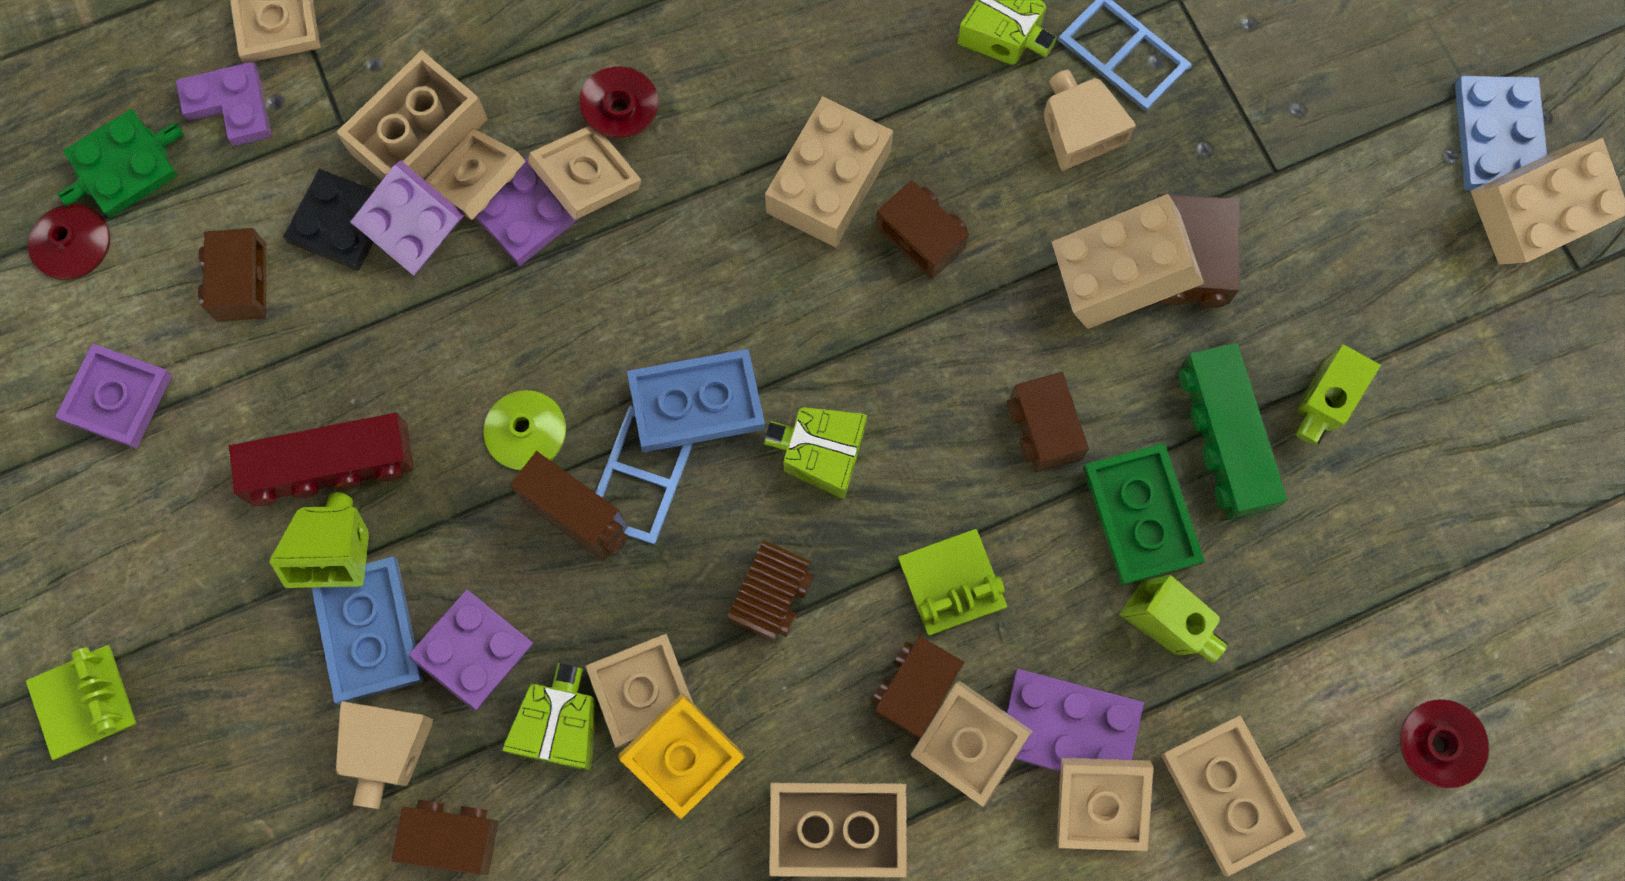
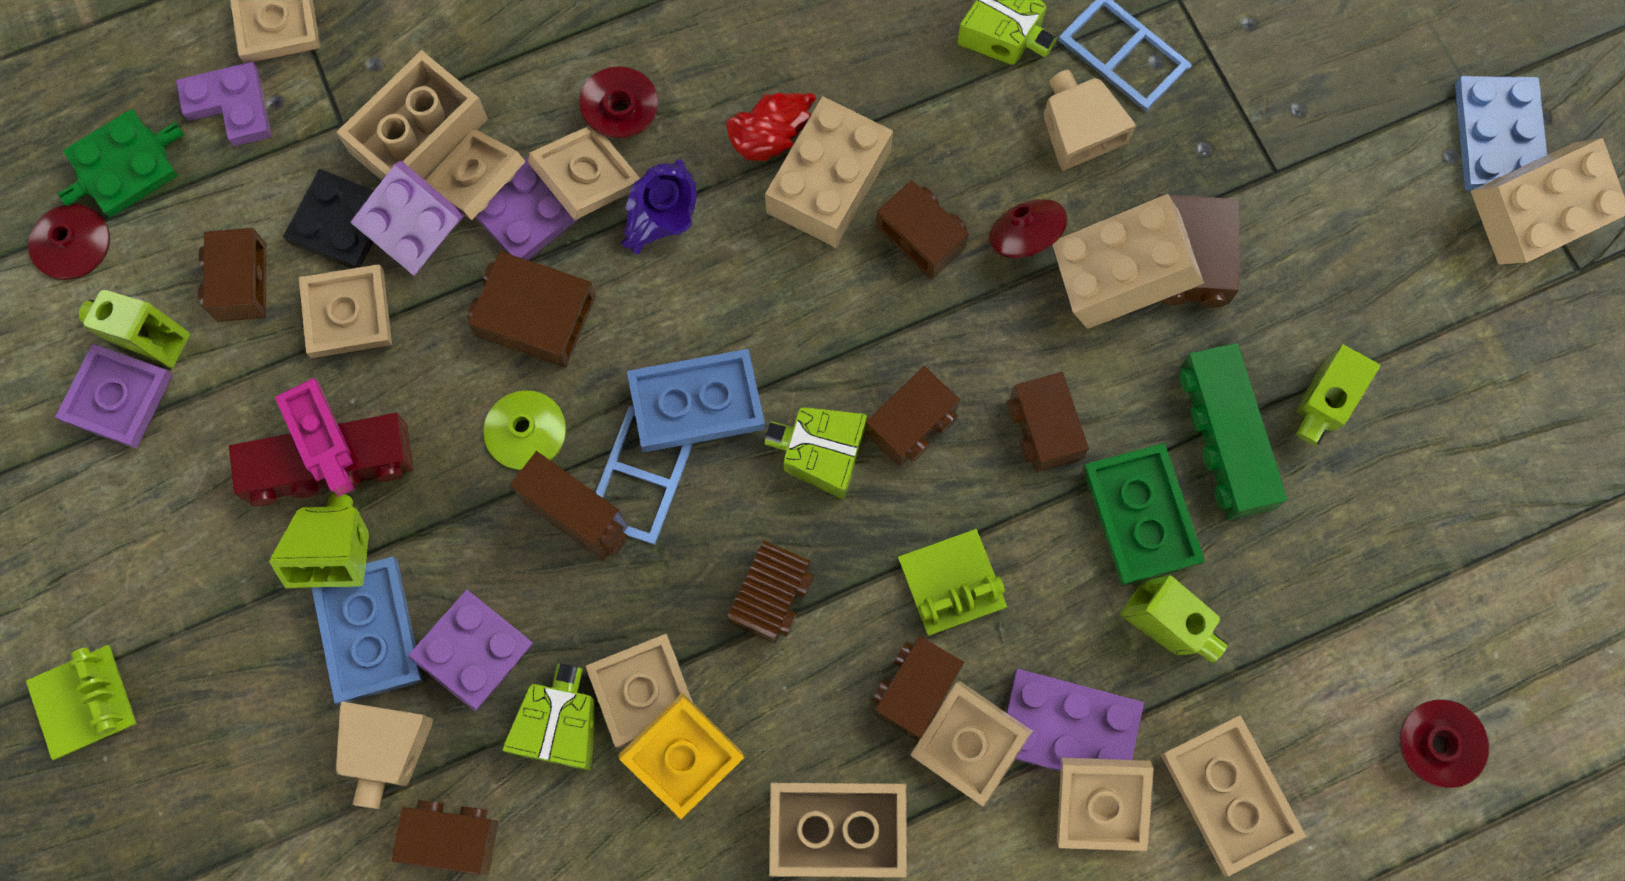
none -> lime torso [79,290,191,369]
none -> dark pink hinge [275,378,354,497]
none -> tan plate [299,264,392,358]
none -> reddish brown brick [467,251,596,368]
none -> dark purple hair [621,159,697,254]
none -> red hair [725,93,816,161]
none -> reddish brown brick [864,366,960,467]
none -> dark red dish [989,199,1068,258]

